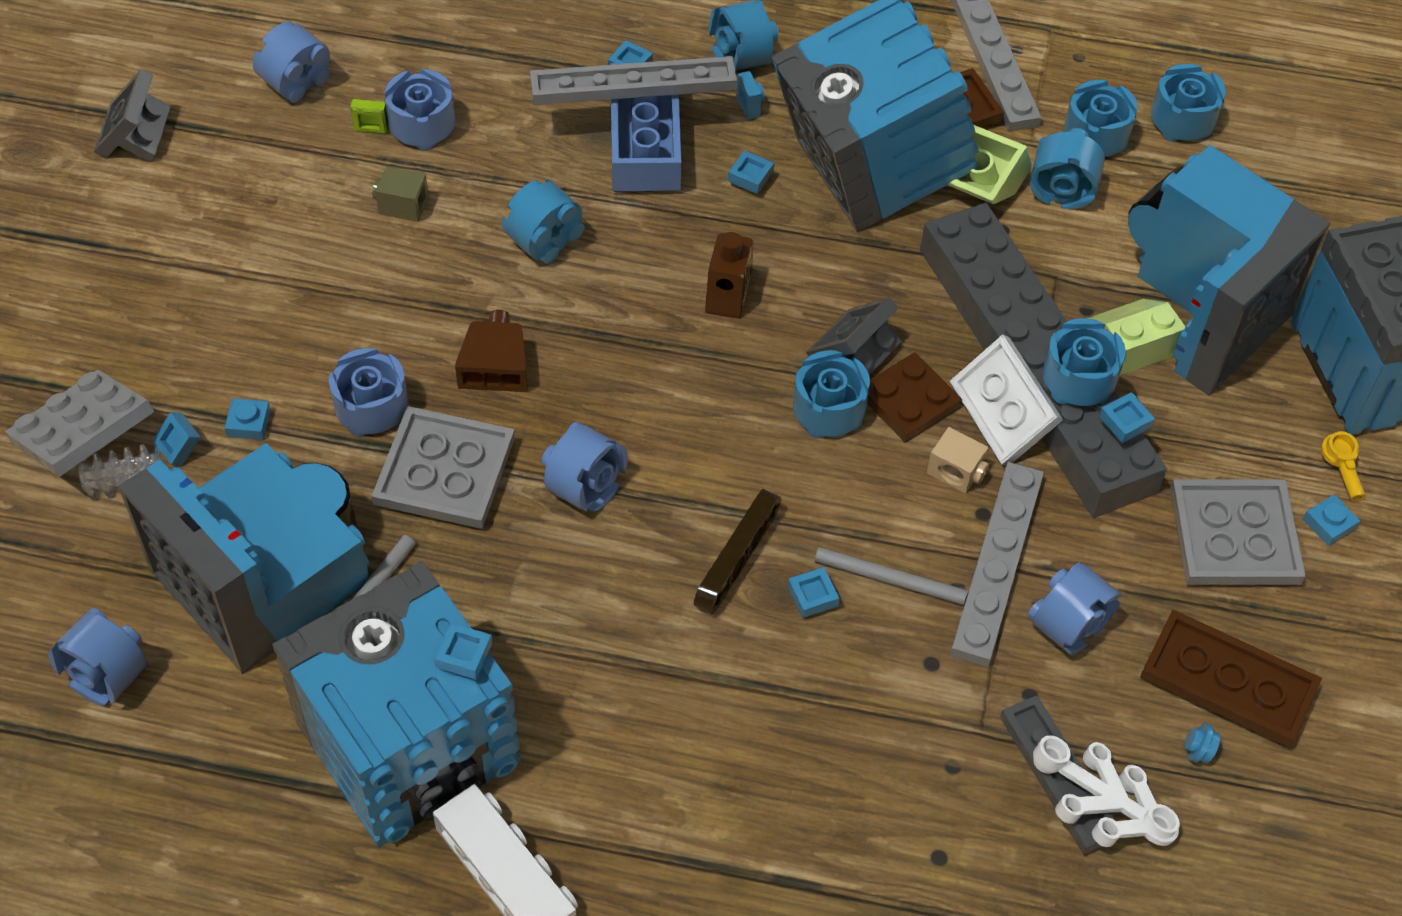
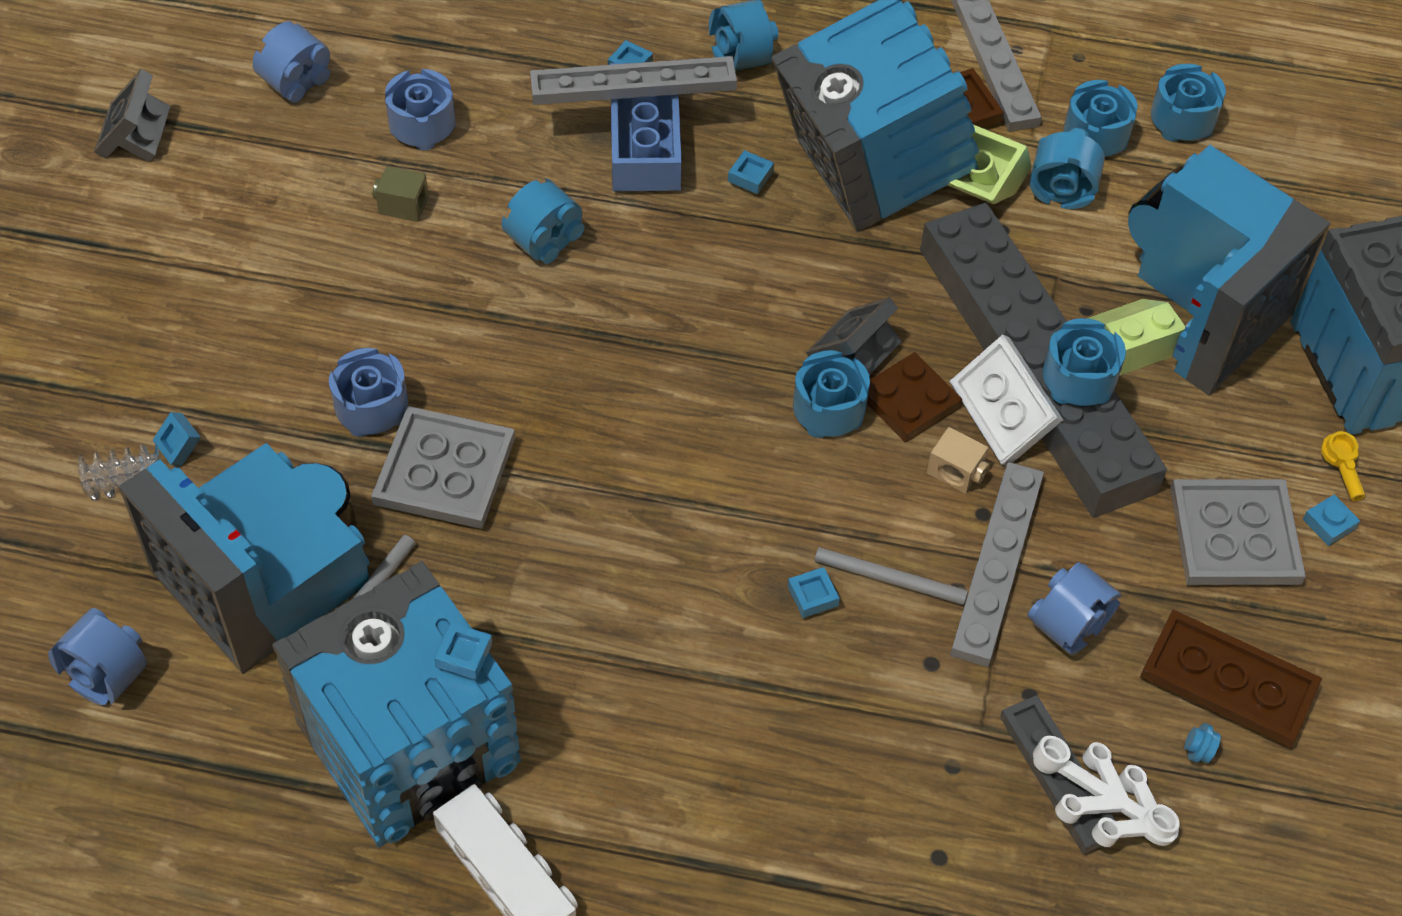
light grey plate [5,370,154,477] -> none
dark azure plate [224,398,271,440] -> none
lime tile [350,99,389,134] -> none
reddish brown torso [455,309,528,392] -> none
medium blue brick [541,421,628,512] -> none
dark brown beam [693,489,782,614] -> none
reddish brown torso [705,232,753,319] -> none
dark azure plate [736,71,765,120] -> none
dark azure plate [1099,392,1155,443] -> none

